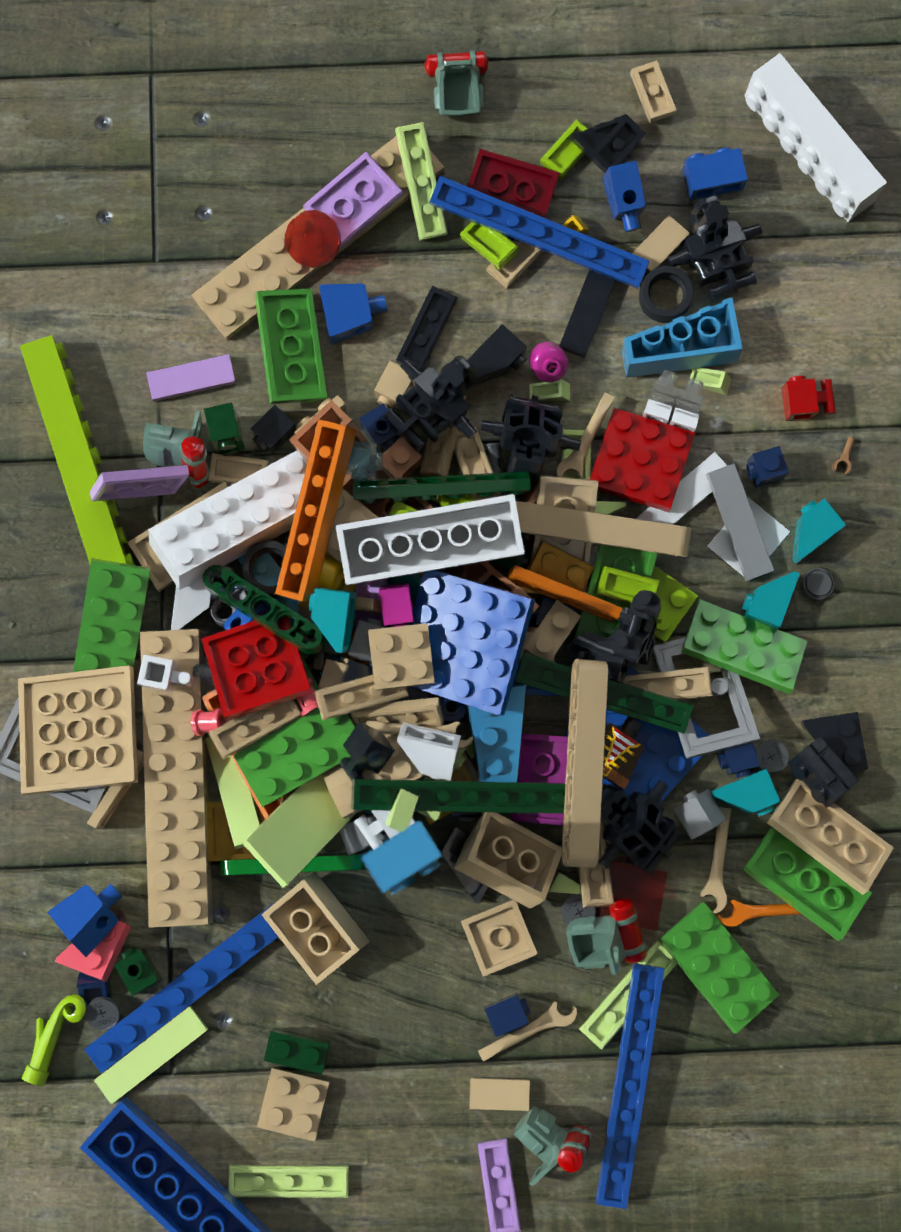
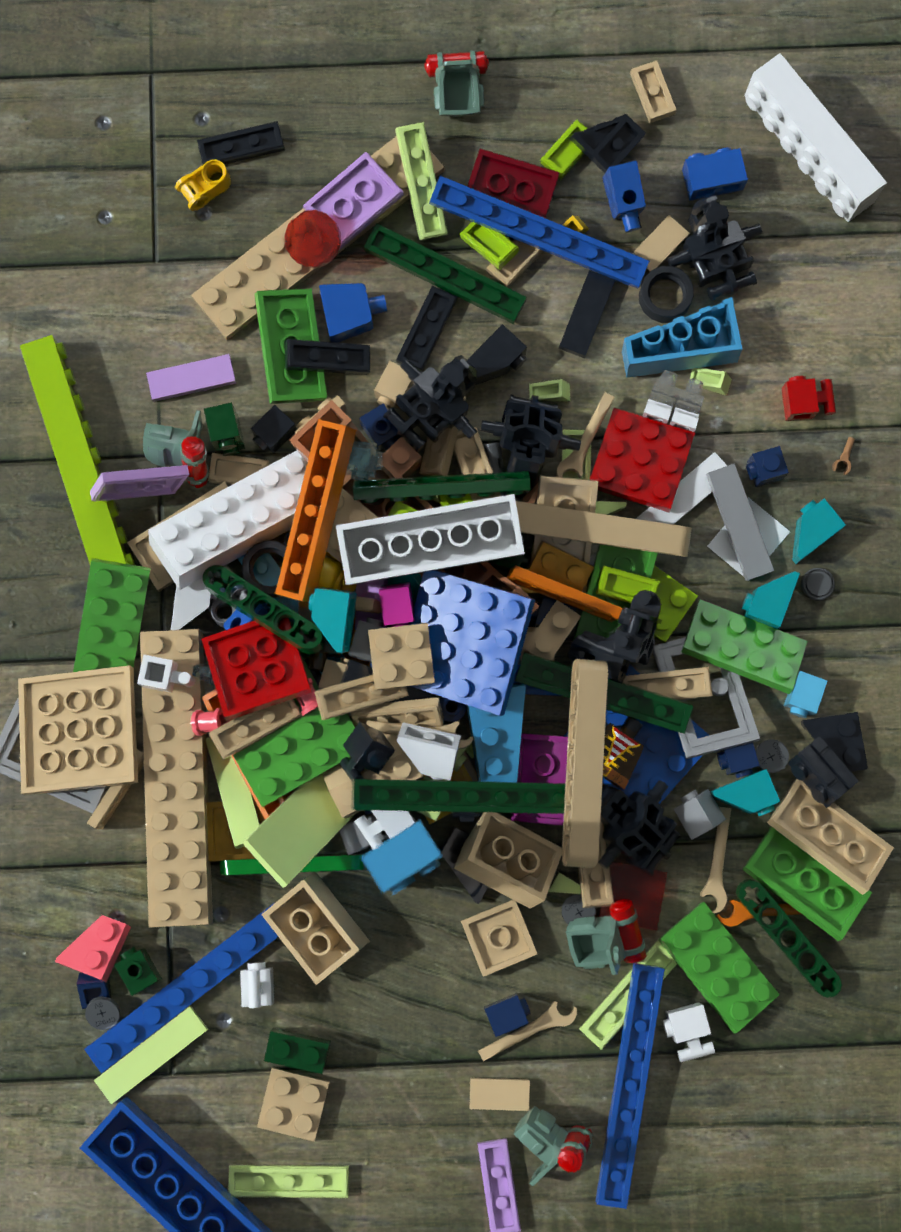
lime plant [22,994,86,1086] -> none
blue torso [48,884,123,957] -> none
yellowish green piece [385,789,419,832] -> none
dark pink head [529,342,568,382] -> none
none -> yellow piece [175,160,231,211]
none -> black tile [197,121,285,165]
none -> white brick [240,962,274,1008]
none -> black tile [285,339,370,375]
none -> dark green plate [364,223,527,325]
none -> white brick [662,1002,715,1063]
none -> dark green beam [736,879,842,998]
none -> medium azure brick [784,671,827,718]

